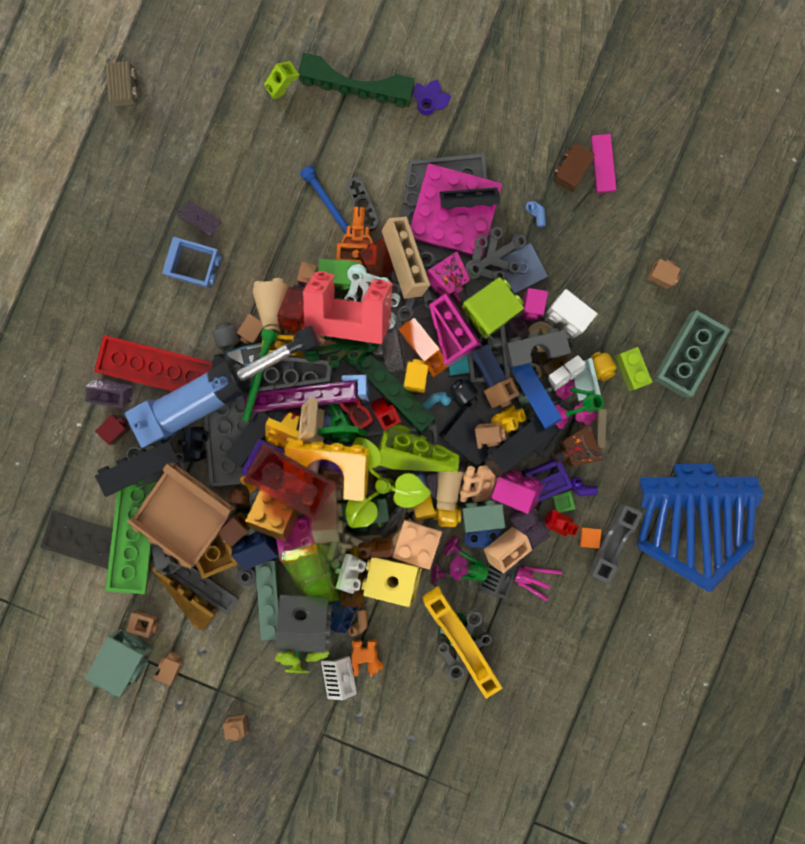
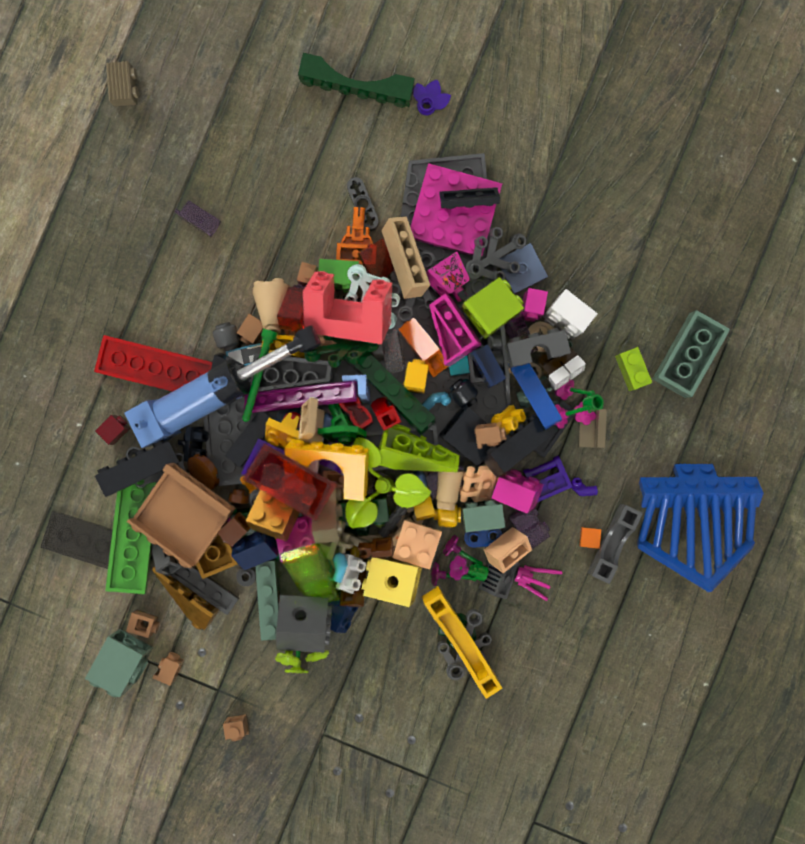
clear purple brick [86,379,133,409] -> none
medium blue window [162,237,222,289] -> none
lime leg [264,61,299,99] -> none
blue piece [300,165,352,234] -> none
white panel [321,656,357,700] -> none
medium nougat arm [348,609,368,637] -> none
orange animal [351,639,383,677] -> none
medium nougat brick [484,378,520,408] -> none
medium blue arm [526,201,546,227] -> none
red hips [545,509,579,537] -> none
bright green tile [552,490,576,513] -> none
reddish brown brick [553,143,595,192] -> none
reddish brown torso [553,425,603,466] -> none
light aqua panel [573,358,601,401] -> none
dark pink tile [590,134,616,194] -> none
yellow head [590,352,617,381] -> none
medium nougat brick [647,259,681,289] -> none
none -> reddish brown tile [187,454,220,490]
none -> medium azure arm [332,553,348,583]

